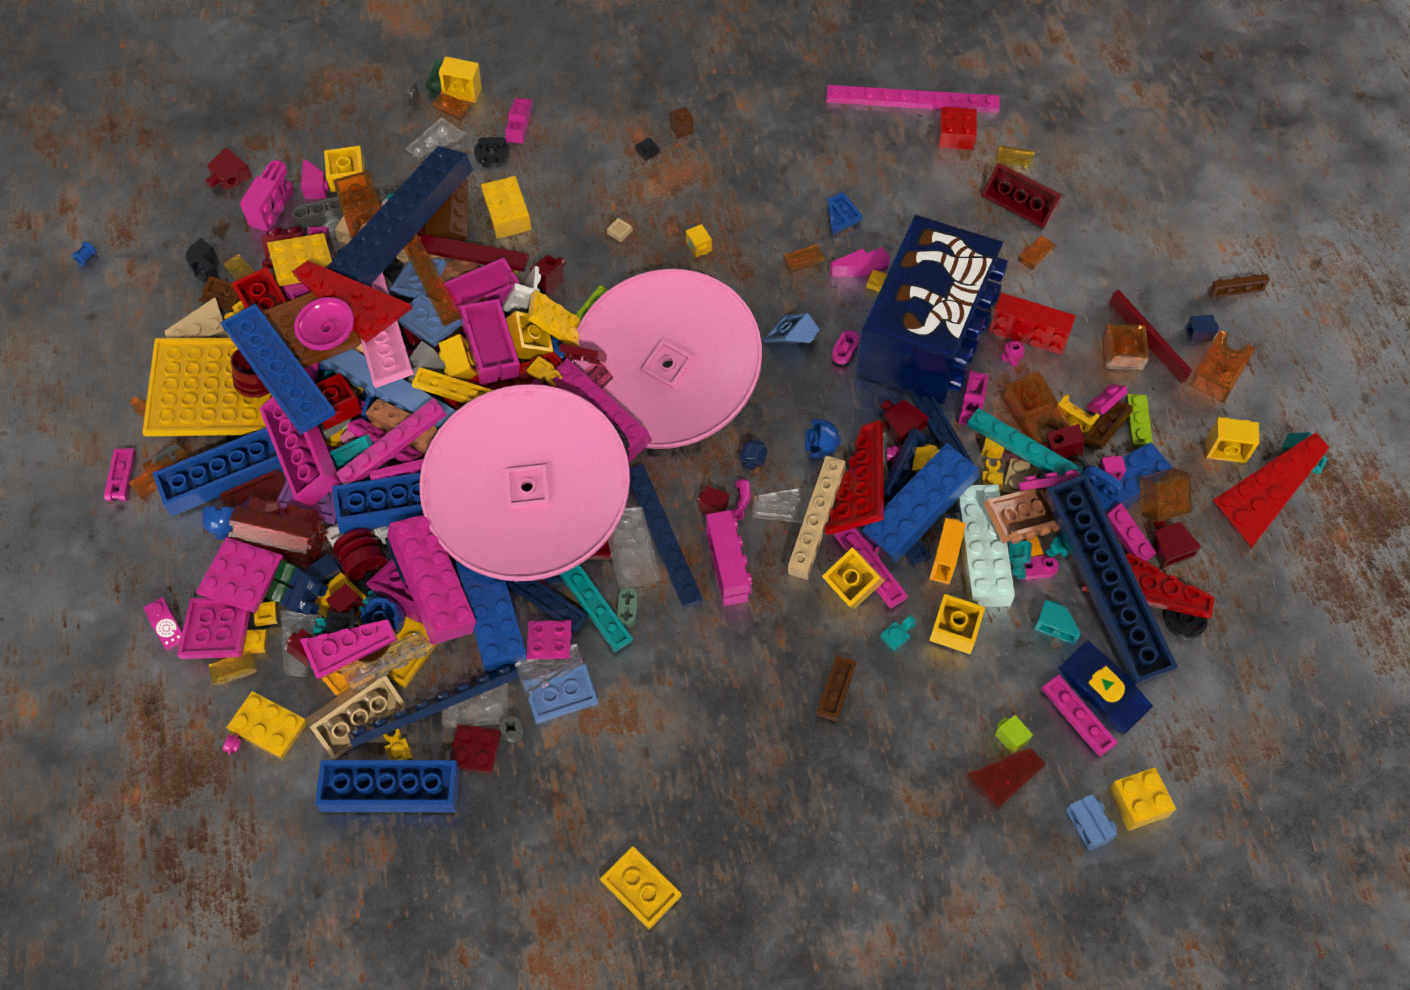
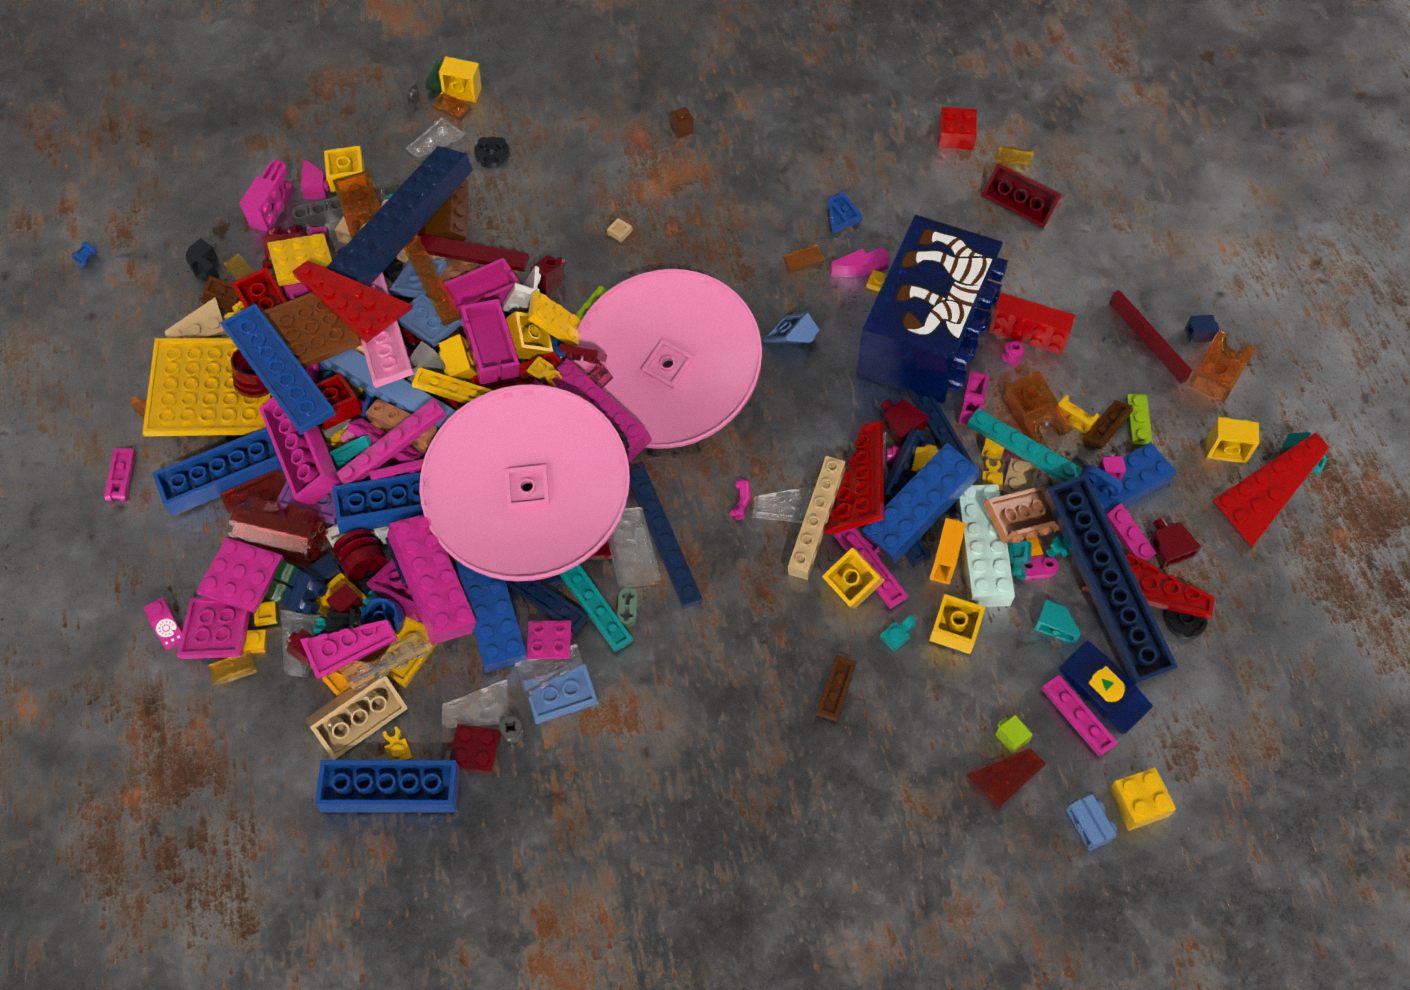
clear orange plate [129,441,189,500] -> none
blue cylinder [202,506,245,540] -> none
dark red torso [205,148,252,190] -> none
dark pink plate [223,734,242,755] -> none
yellow plate [226,691,307,760] -> none
dark pink dish [294,297,354,351] -> none
dark blue plate [348,665,519,747] -> none
yellow brick [480,176,532,239] -> none
dark pink slope [505,98,532,143] -> none
yellow plate [600,846,682,930] -> none
black plate [635,137,660,161] -> none
yellow brick [685,224,712,257] -> none
dark red brick [697,485,729,514] -> none
dark pink piece [706,510,752,606] -> none
dark blue head [739,439,768,470] -> none
blue cylinder [805,418,841,458] -> none
dark pink plate [826,85,1000,113] -> none
dark pink plate [832,330,860,364] -> none
clear orange plate [1018,235,1056,271] -> none
dark pink plate [1019,469,1080,491] -> none
dark red torso [1041,424,1085,461] -> none
dark pink plate [1086,384,1128,415] -> none
clear orange brick [1102,324,1149,370] -> none
clear orange brick [1140,468,1192,522] -> none
reddish brown plate [1208,274,1270,298] -> none

